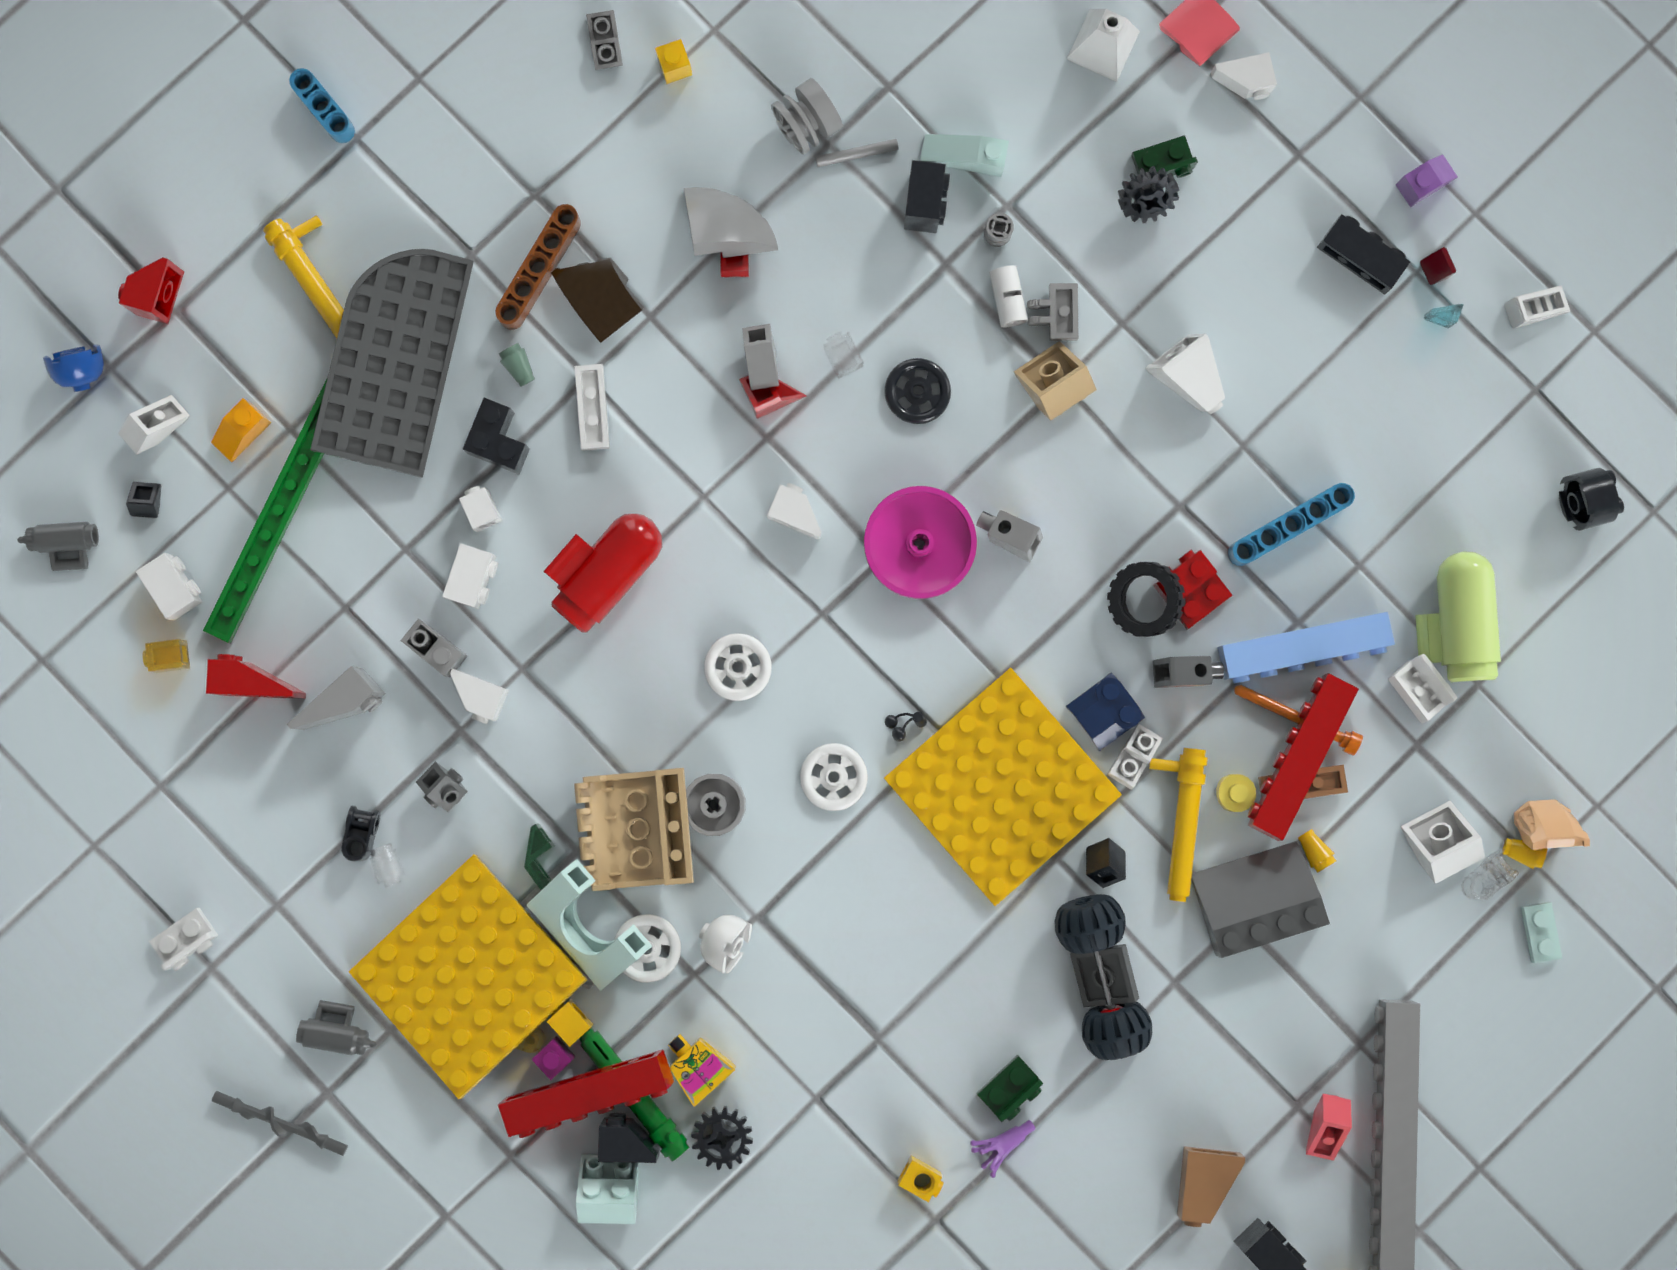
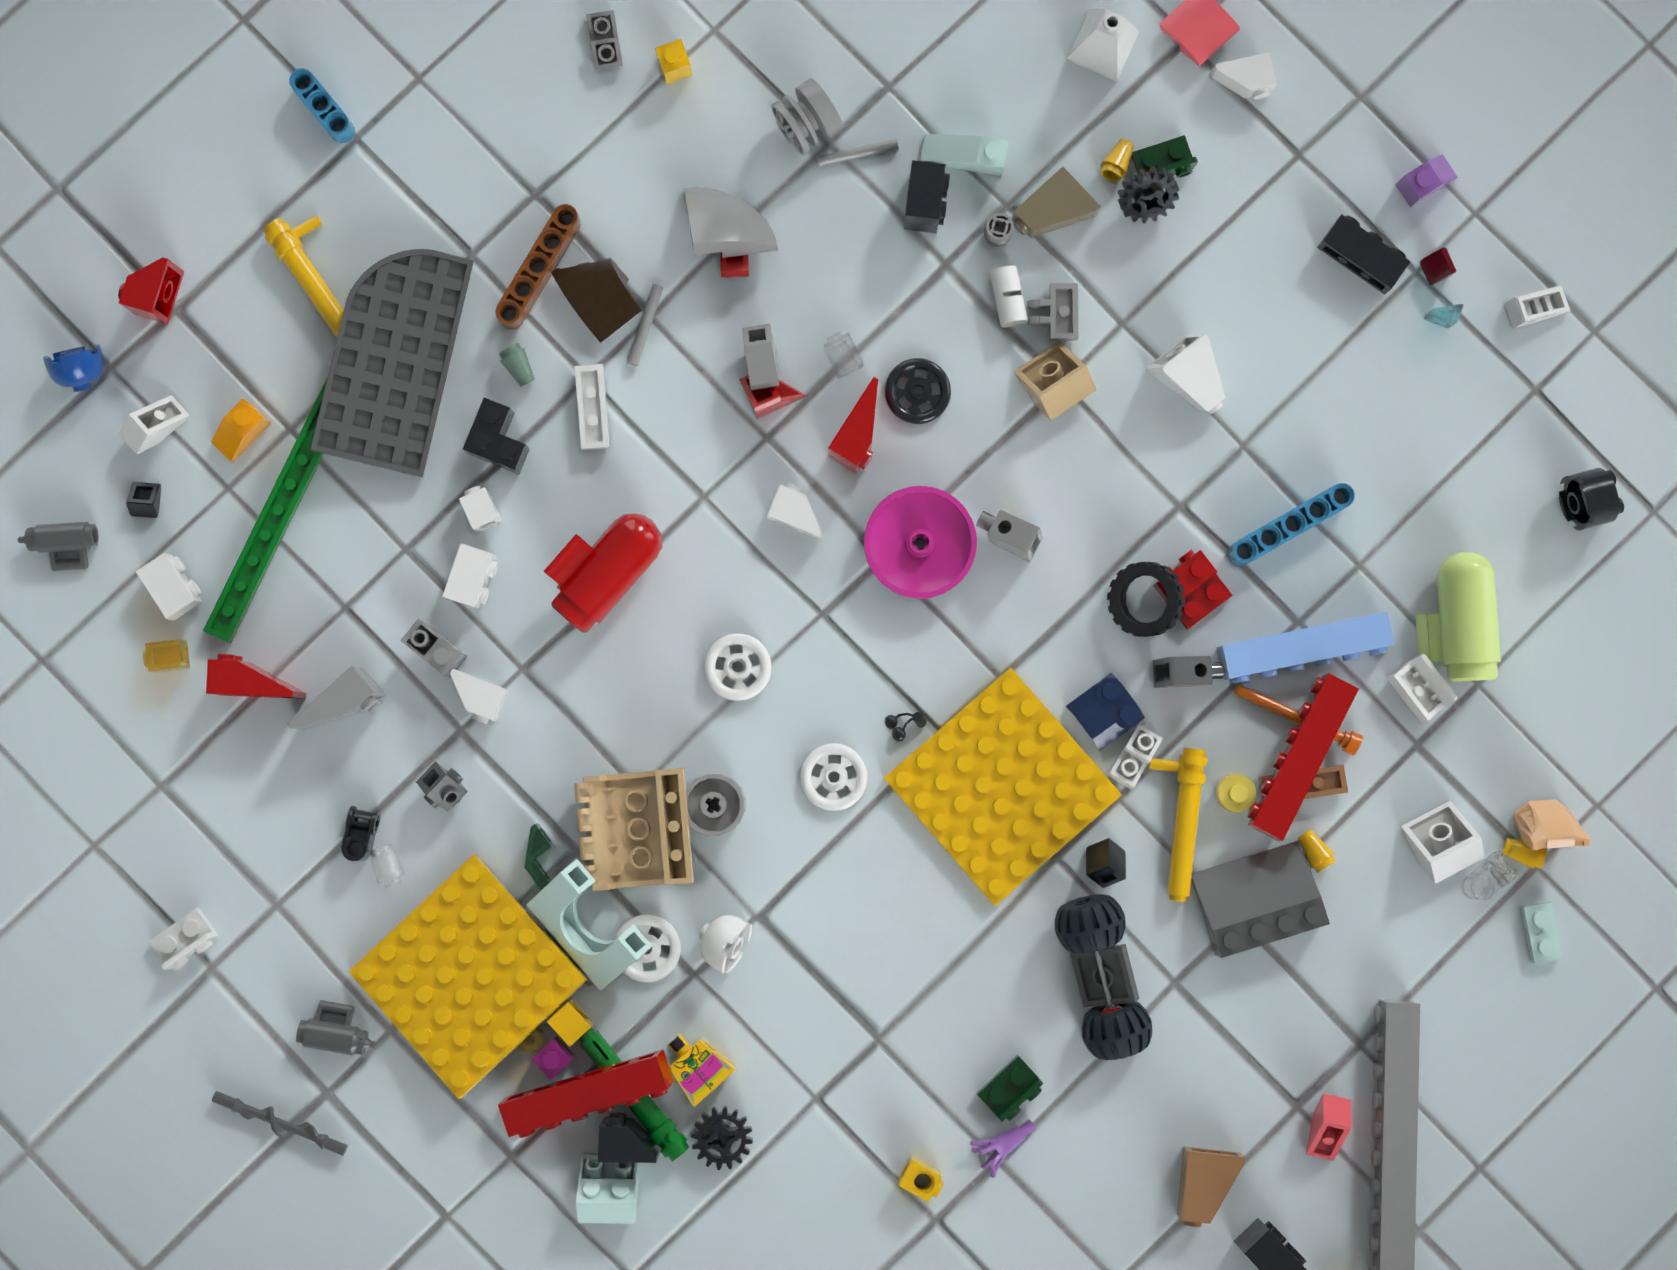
none -> light grey bar [627,284,663,366]
none -> red slope [828,377,878,474]
none -> dark tan slope [1012,167,1101,238]
none -> yellow cone [1100,139,1134,182]

